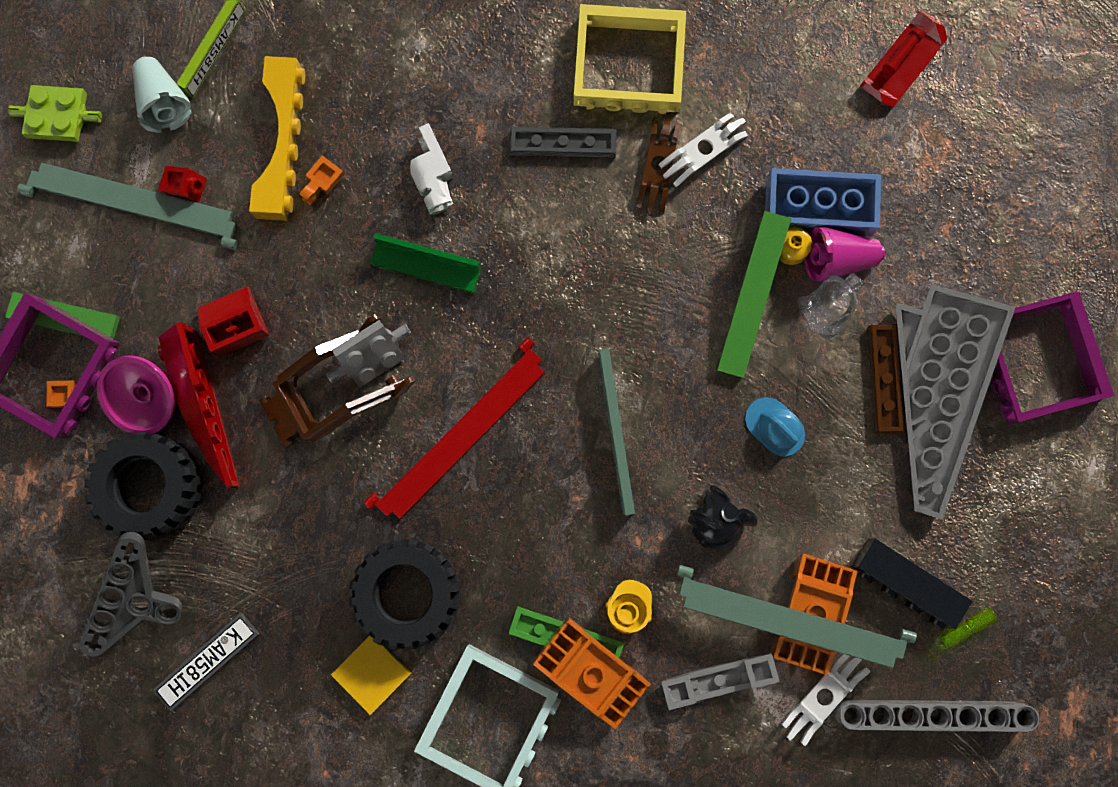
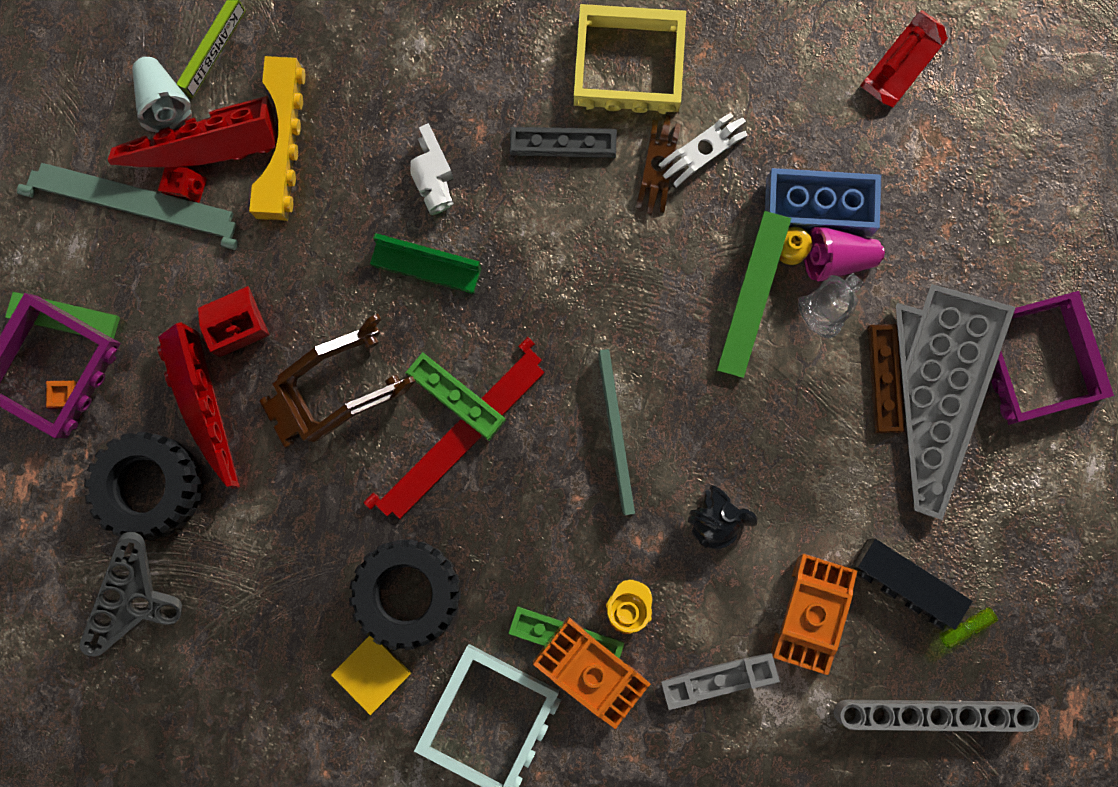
lime plate [8,85,102,142] -> none
dark pink dish [97,356,175,434] -> none
tile [153,613,260,711] -> none
orange plate [299,156,345,206] -> none
light grey plate [326,320,411,388] -> none
sand green piece [677,565,917,668] -> none
dark azure piece [745,397,805,457] -> none
white piece [782,654,871,746] -> none
none -> red wedge [108,96,278,167]
none -> bright green tile [405,352,506,441]

